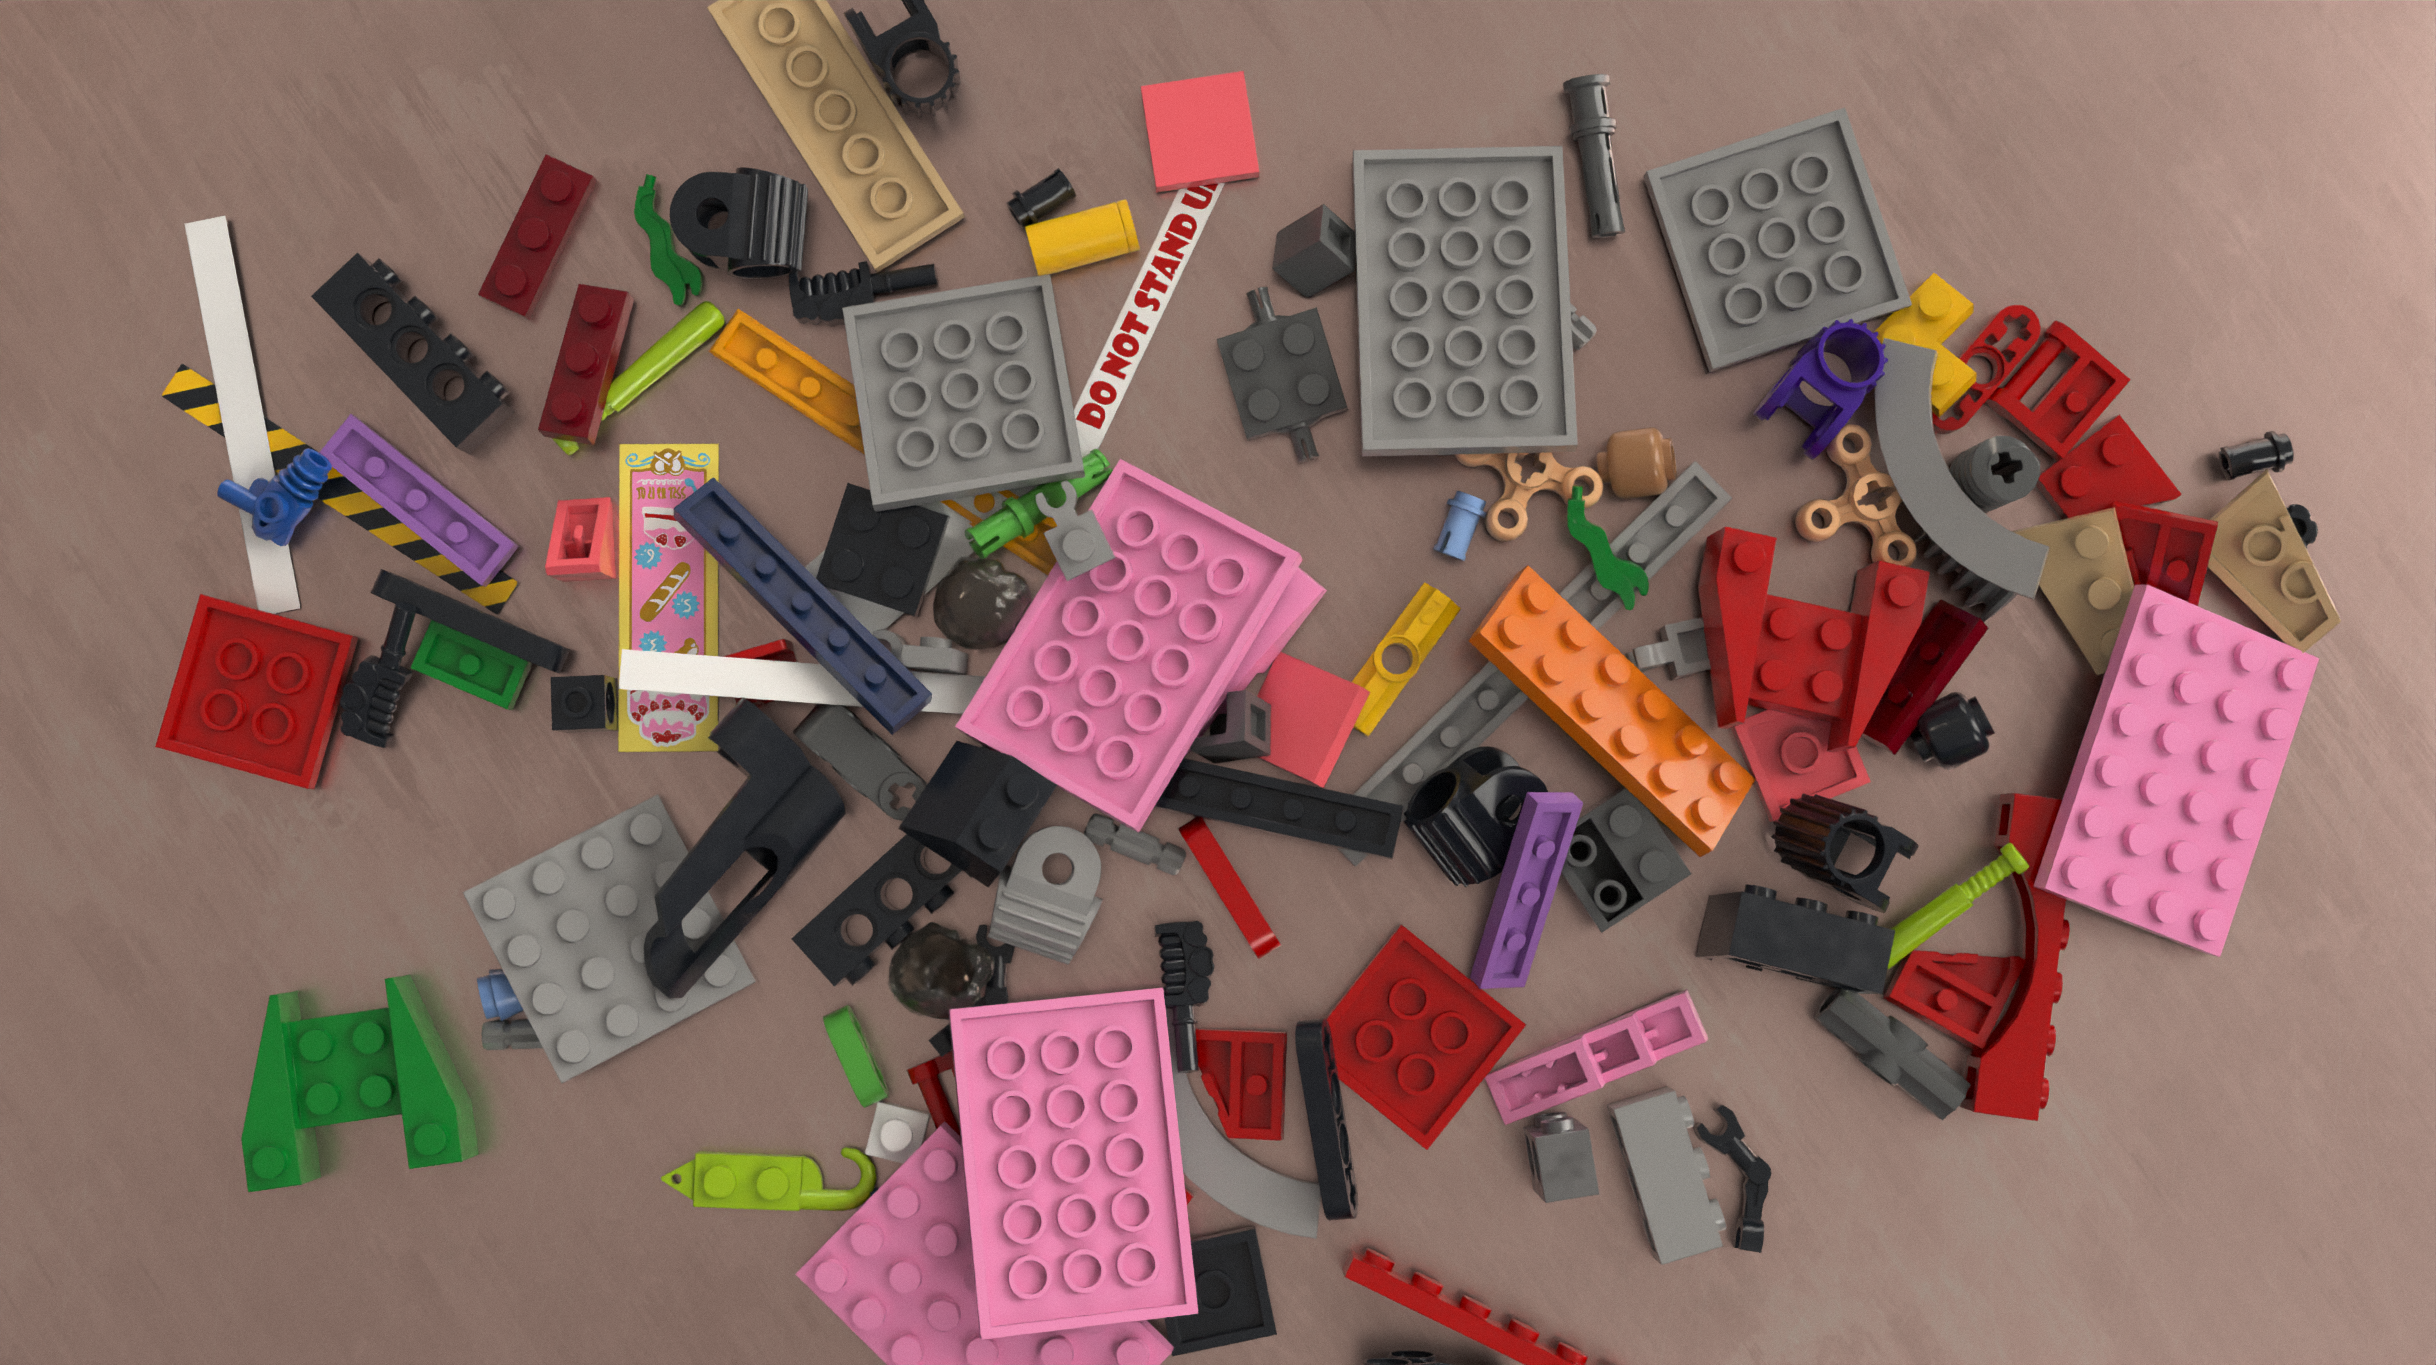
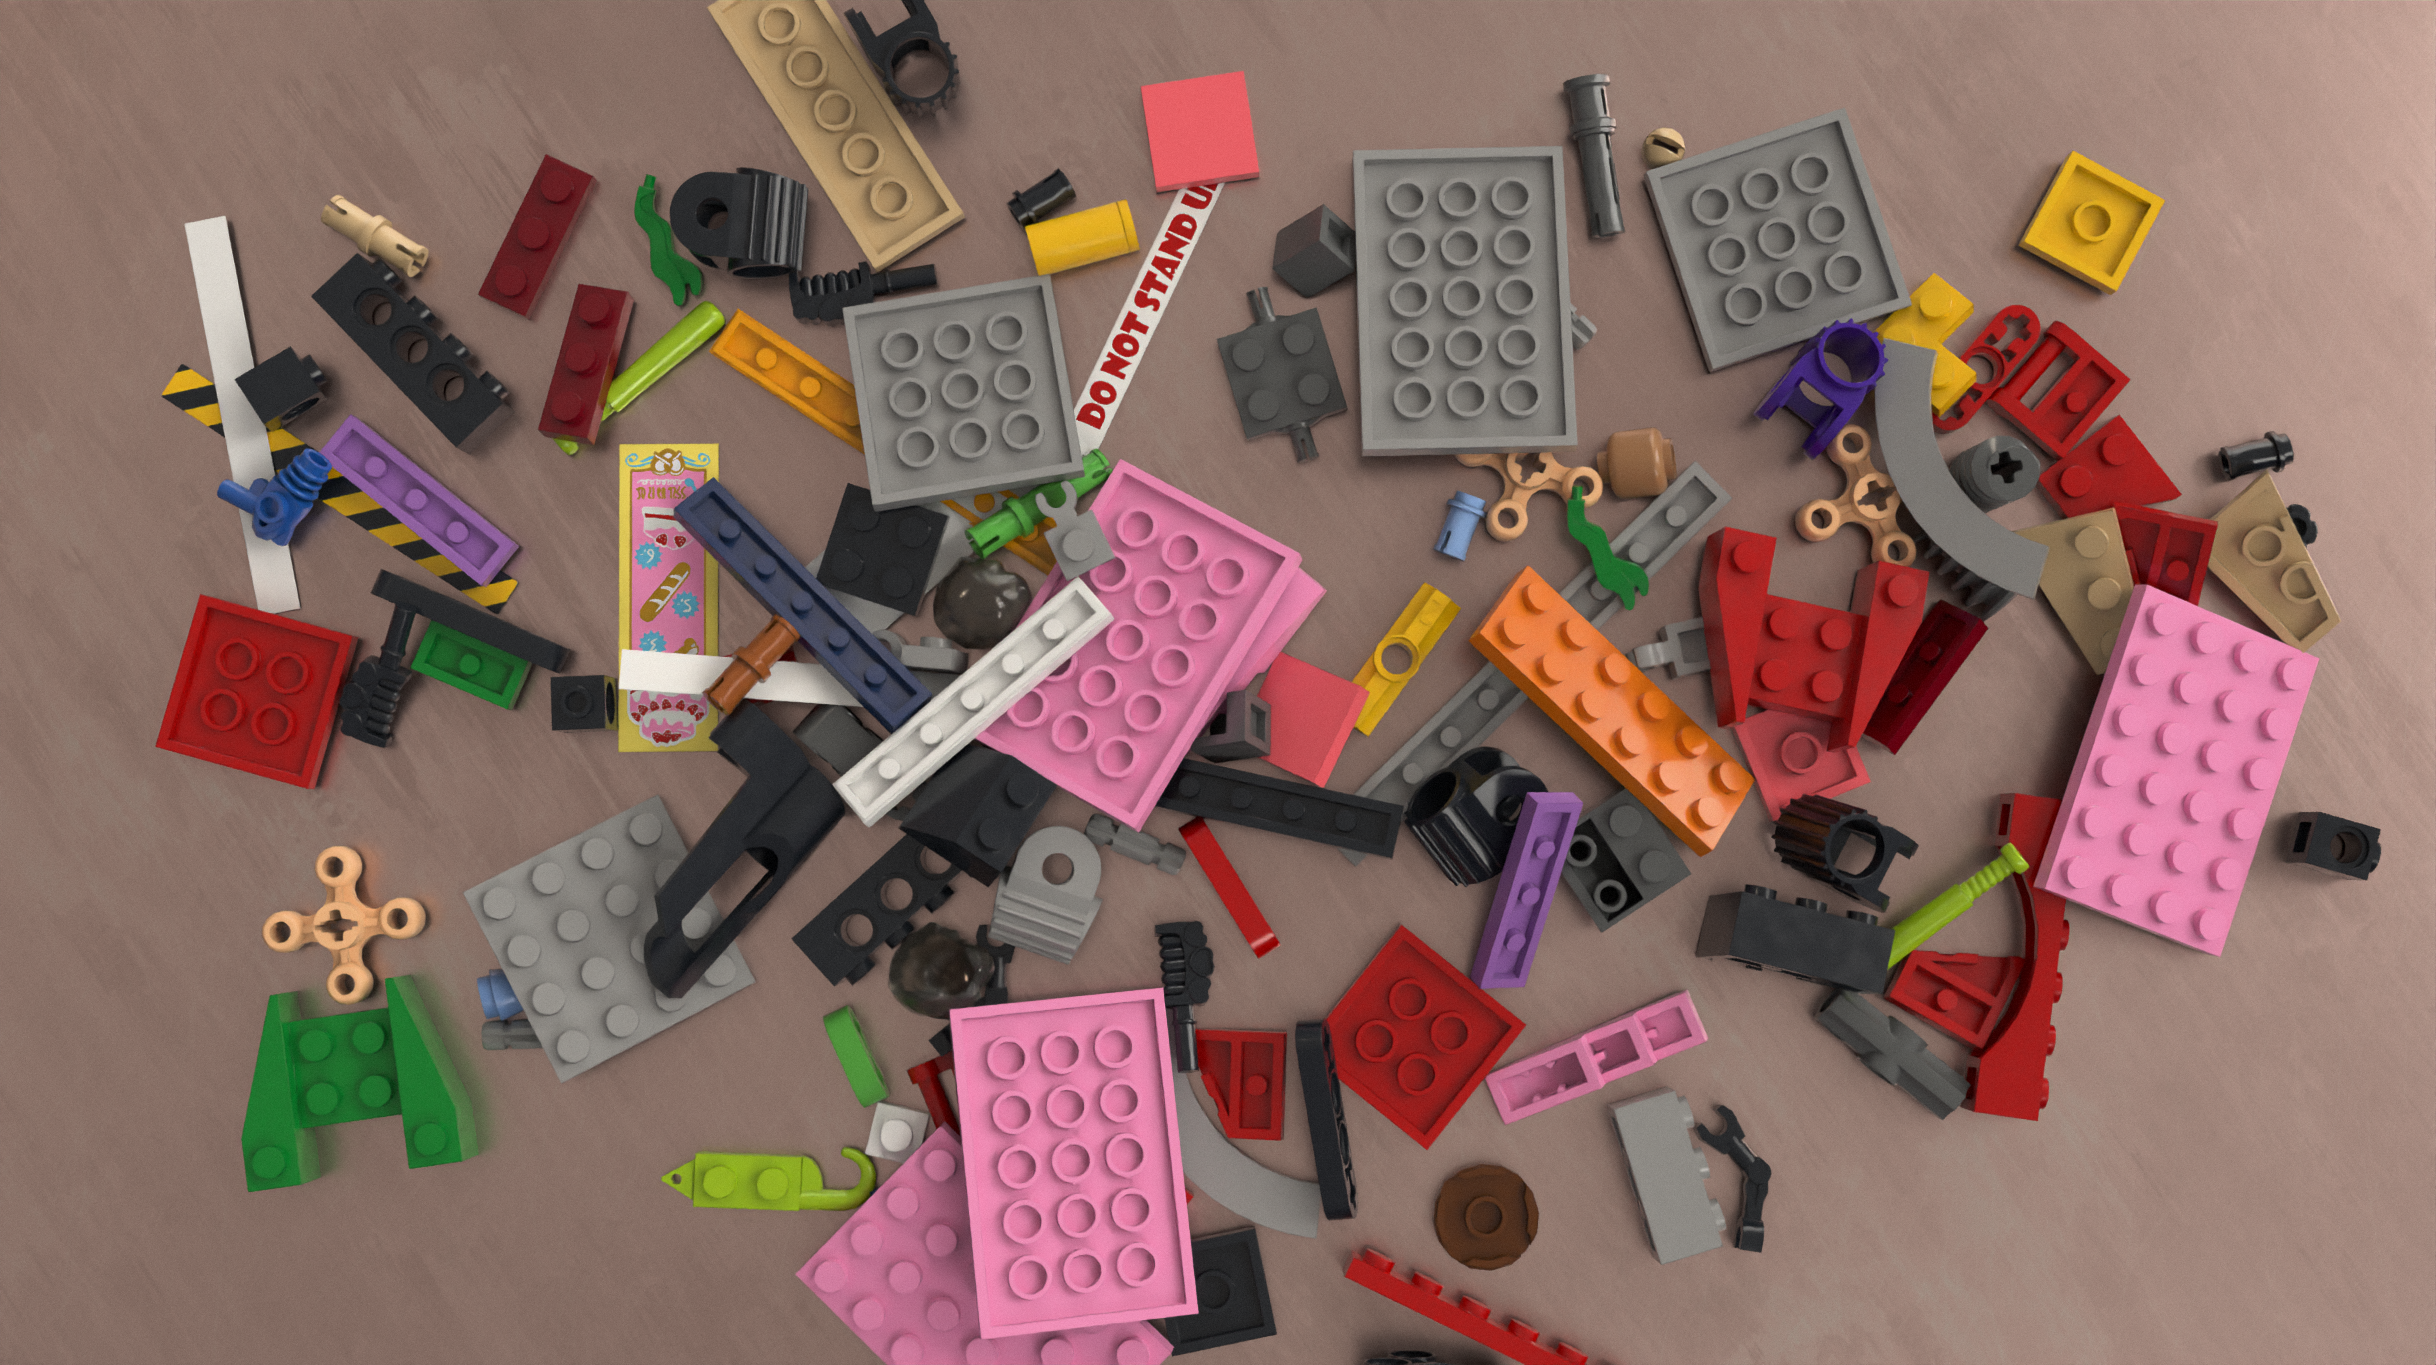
coral slope [545,497,616,582] -> none
flat silver brick [1523,1112,1599,1203] -> none
black head [1910,692,1995,770] -> none
none -> black brick [234,346,328,432]
none -> light nougat gear [262,846,426,1005]
none -> tan pin [321,195,429,277]
none -> dark orange pin [702,614,800,716]
none -> white tile [832,576,1114,828]
none -> reddish brown tile [1432,1162,1539,1271]
none -> tan hinge [1641,127,1685,169]
none -> yellow plate [2018,151,2165,295]
none -> black brick [2286,812,2381,881]

